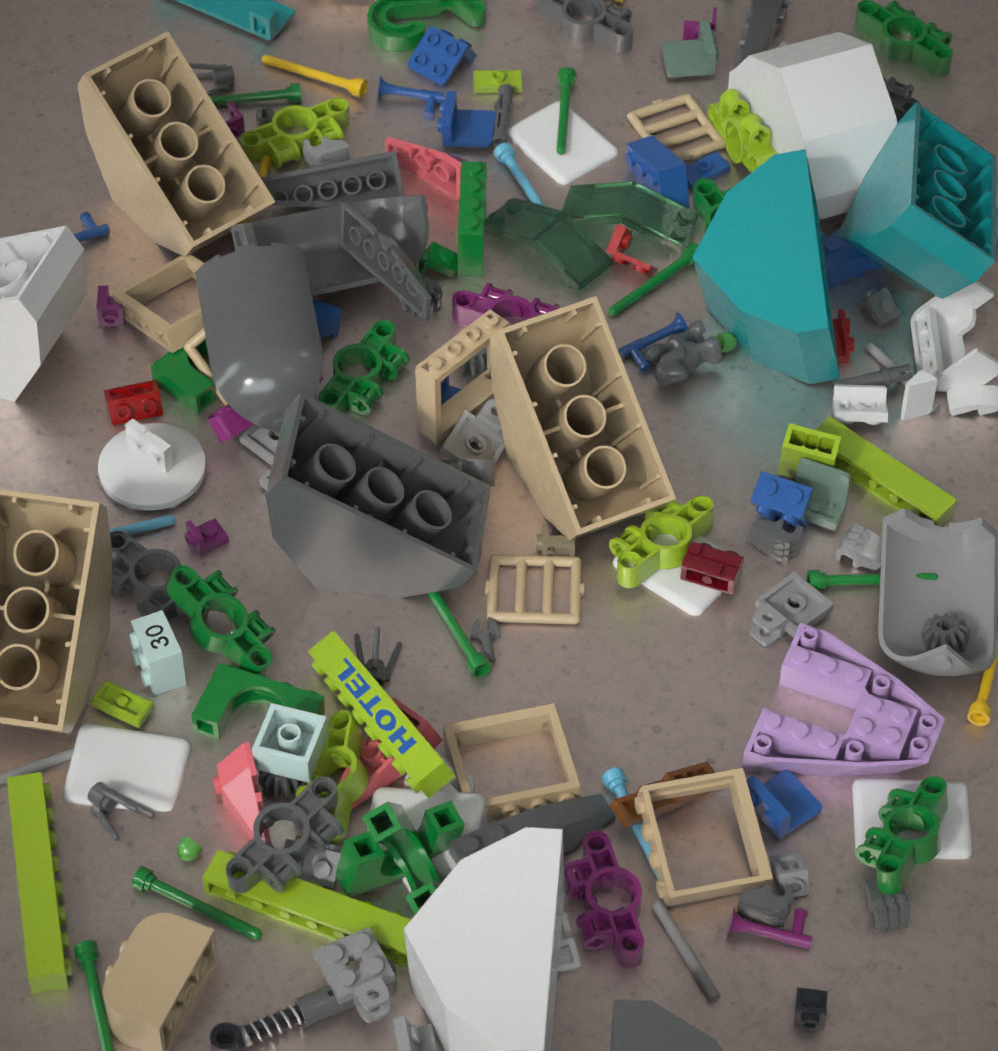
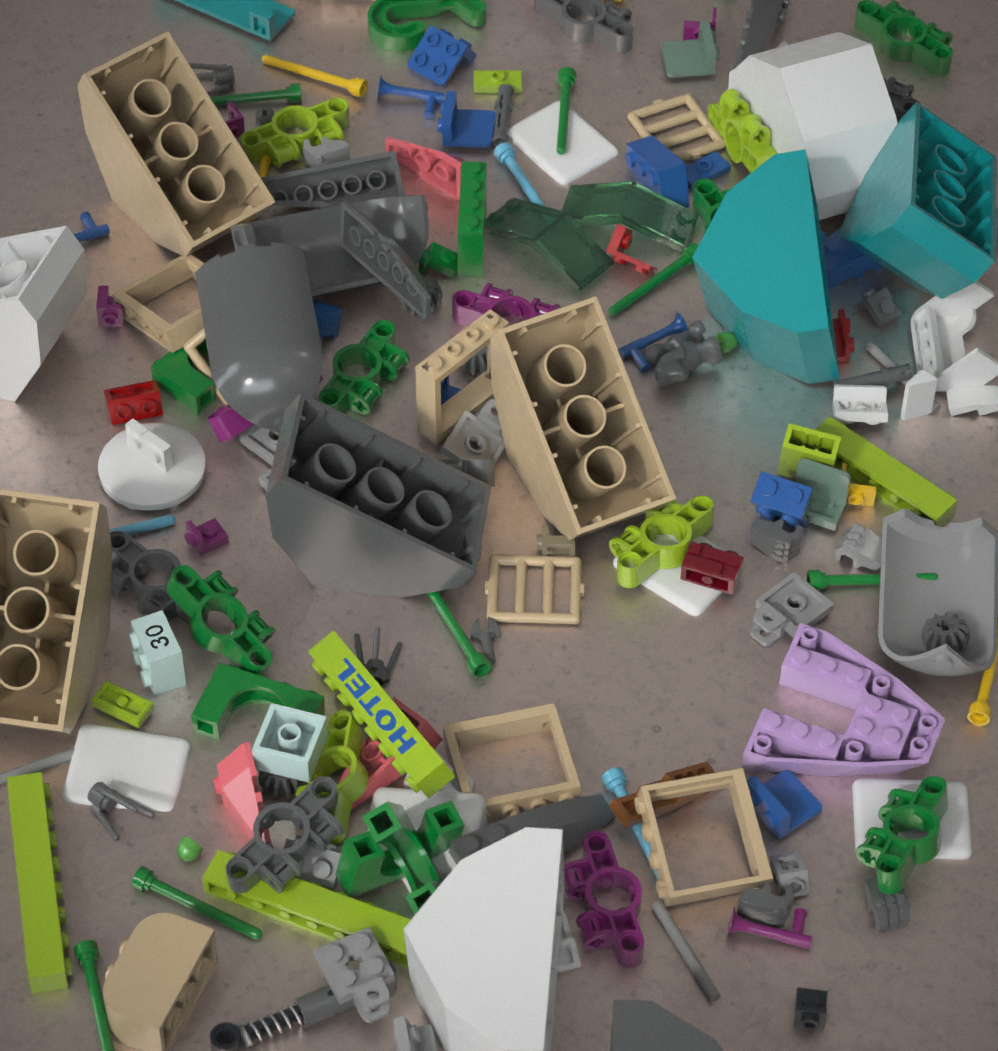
none -> yellow bracket [842,463,876,506]

